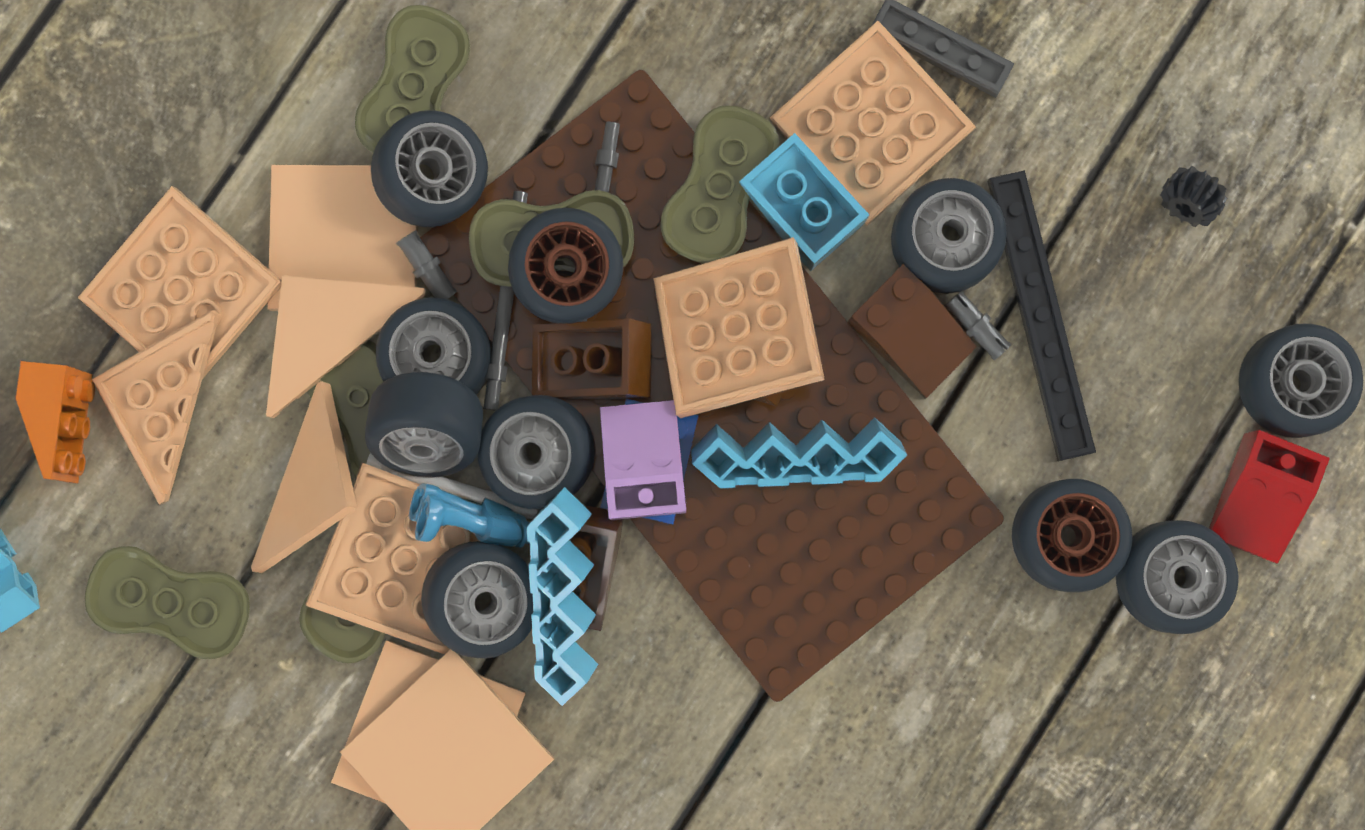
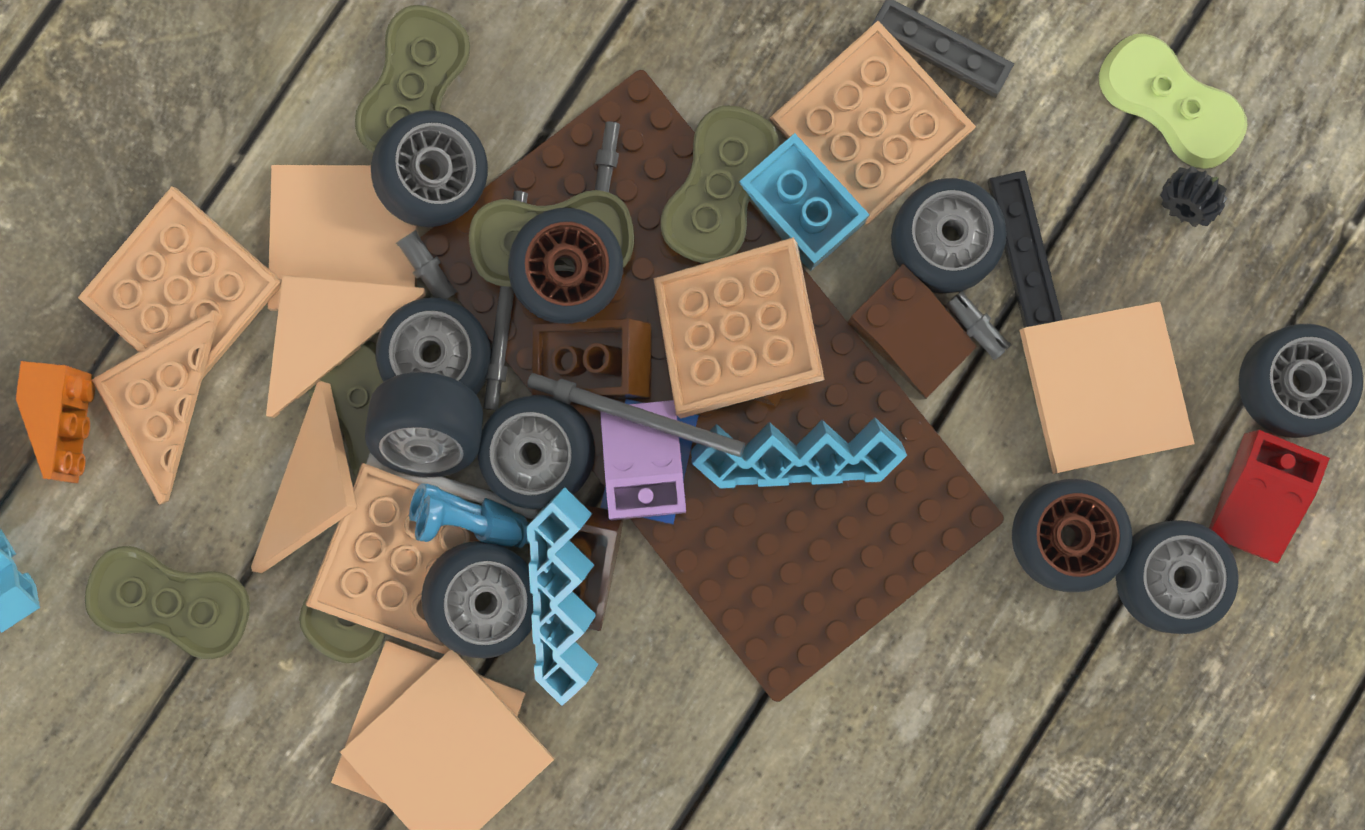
none -> dark grey bar [527,373,745,457]
none -> light nougat tile [1019,302,1195,474]
none -> yellowish green plate [1098,33,1248,169]

